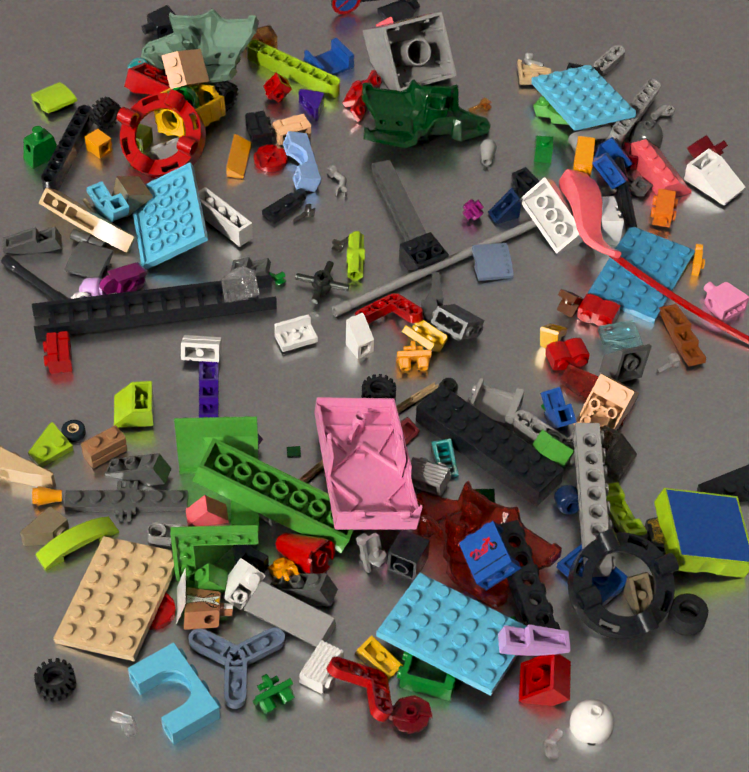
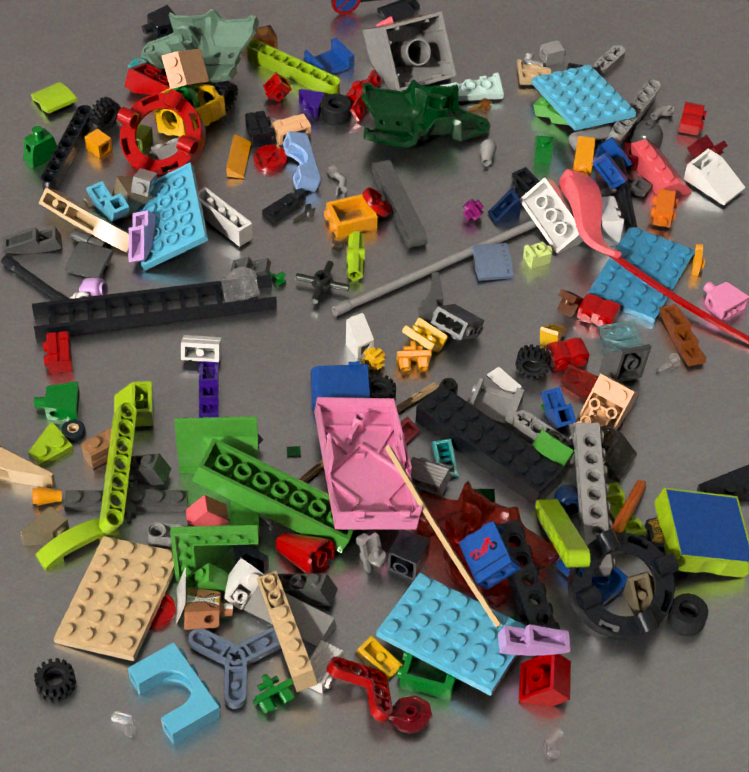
magenta piece [99,262,148,294] -> none
light orange plate [267,557,300,581] -> none
white bracket [274,314,318,352] -> none
red beam [355,293,424,324] -> none
black slope [399,232,449,270] -> none
white cylinder [569,699,614,744] -> none
none -> green torso [34,382,80,422]
none -> lime beam [99,402,137,534]
none -> lavender slope [129,210,156,263]
none -> light grey brick [131,168,157,197]
none -> tan slope [256,571,318,692]
none -> blue door [310,361,370,411]
none -> black tyre [322,94,351,124]
none -> light orange window [324,194,378,239]
none -> red tile [362,187,392,217]
none -> yellow gear [362,347,386,370]
none -> tan piece [385,445,502,628]
none -> light aqua wing [441,72,504,101]
none -> white sticker [487,367,522,394]
none -> black tyre [515,344,552,378]
none -> yellowish green brick [523,242,553,269]
none -> lime beam [535,499,590,568]
none -> light grey brick [539,40,565,67]
none -> orange axle [611,480,647,533]
none -> red brick [678,102,707,136]

